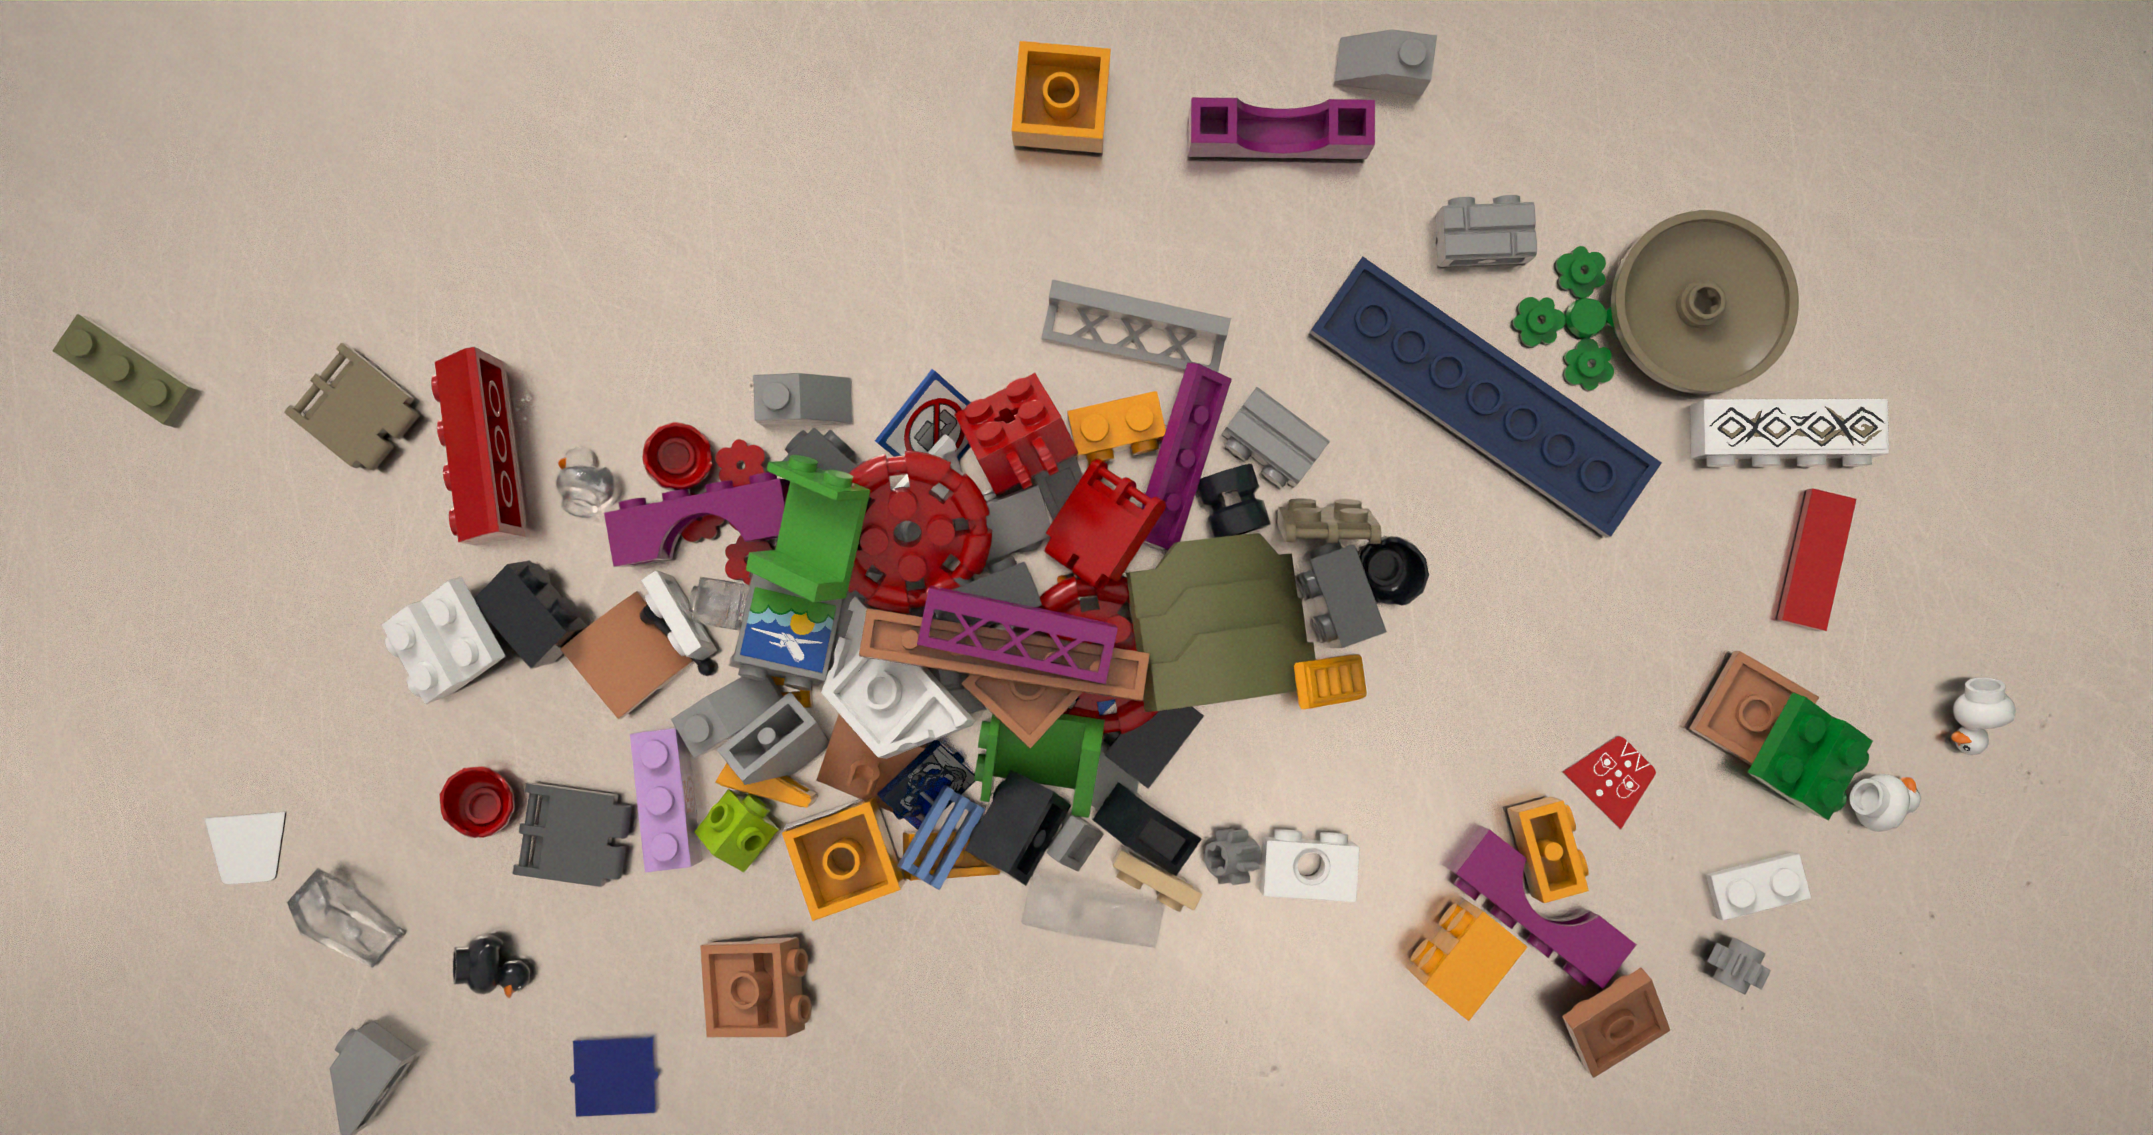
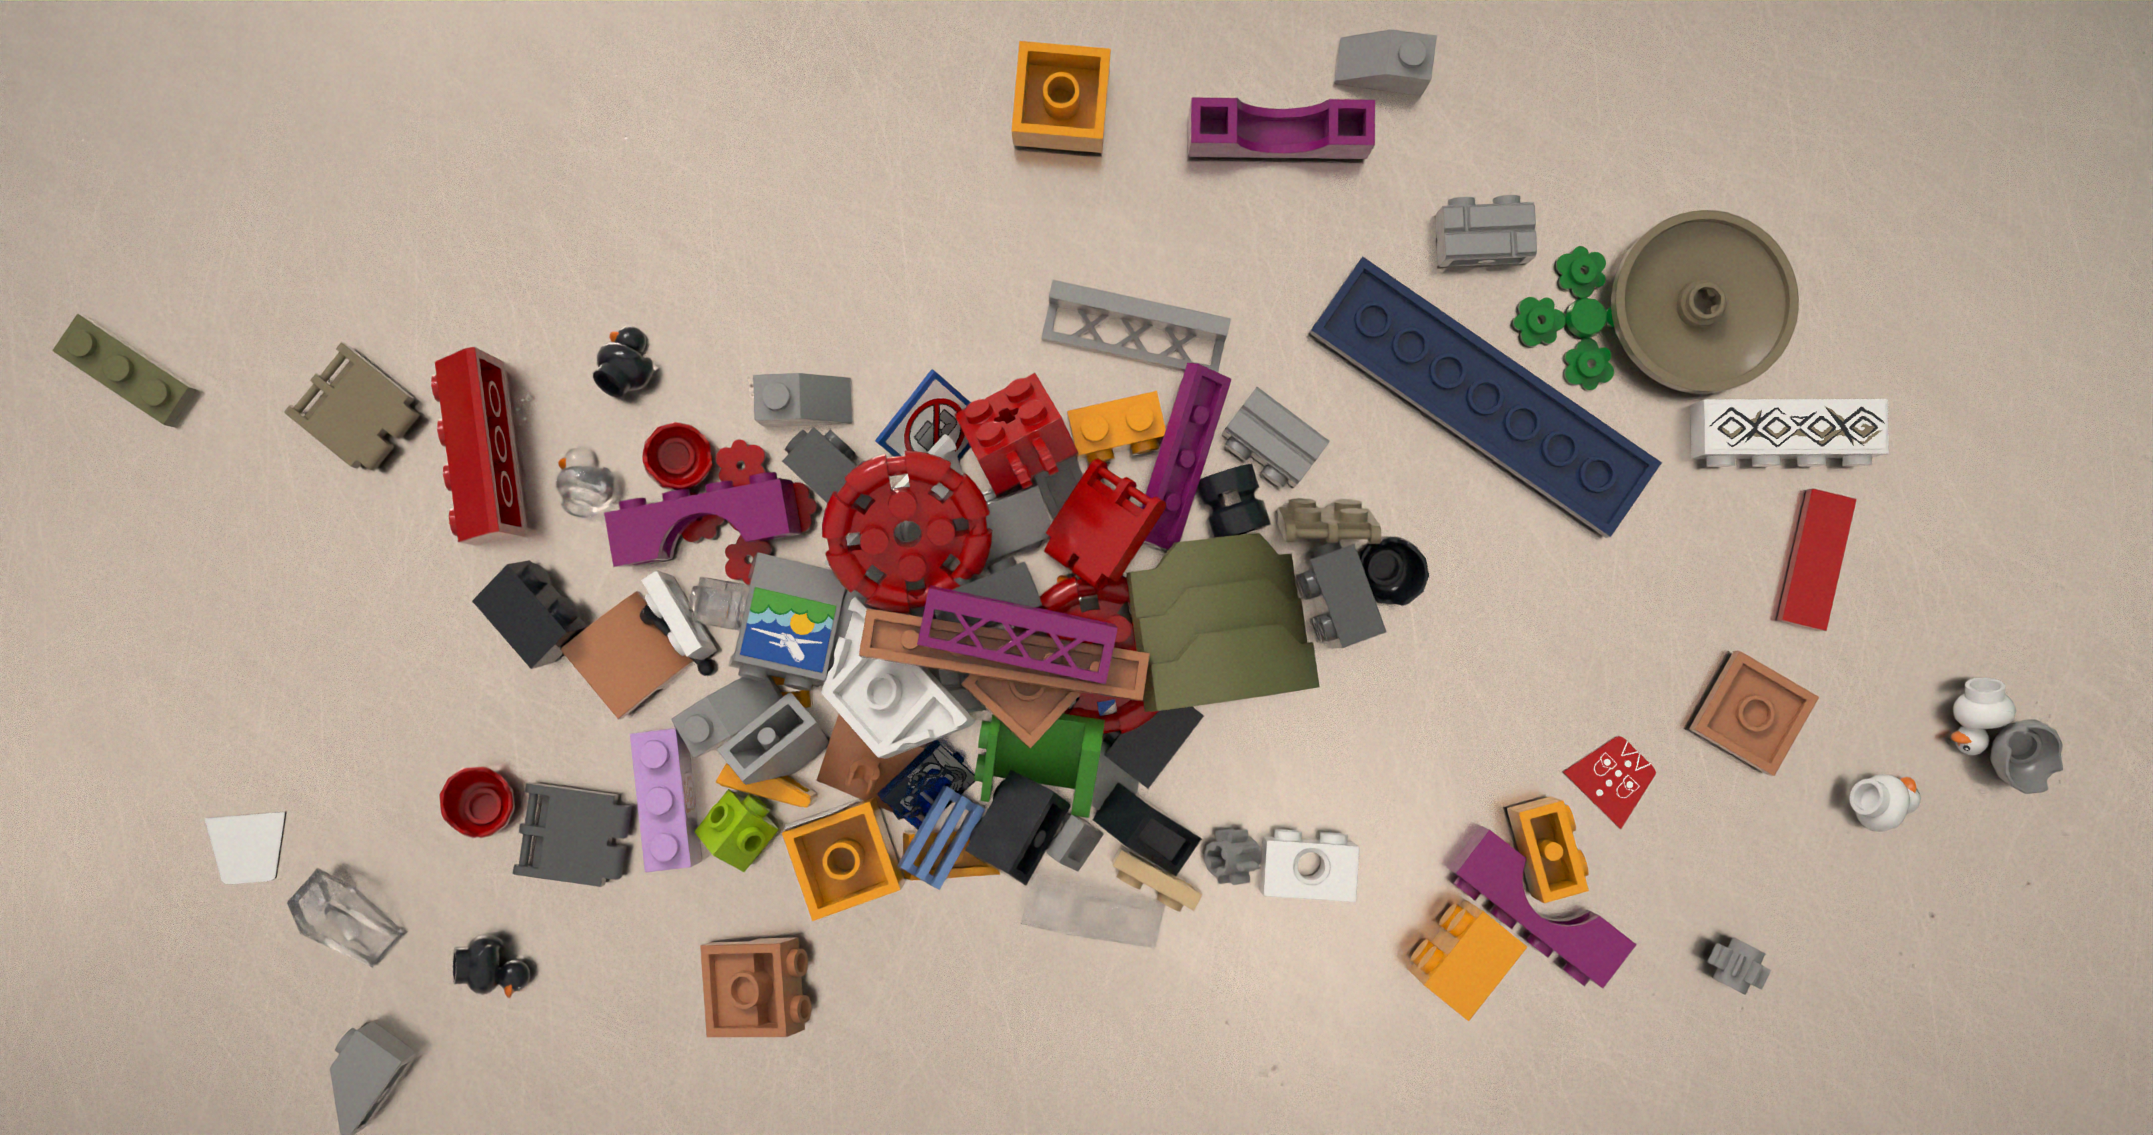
white plate [382,576,506,704] -> none
clear blue piece [570,1035,661,1117] -> none
bright green panel [746,455,870,602] -> none
light orange slope [1294,654,1367,710] -> none
nougat plate [1562,967,1671,1078] -> none
white plate [1705,852,1811,921] -> none
green plate [1747,692,1873,821] -> none
none -> black animal [593,326,654,398]
none -> light grey hair [1990,719,2063,794]

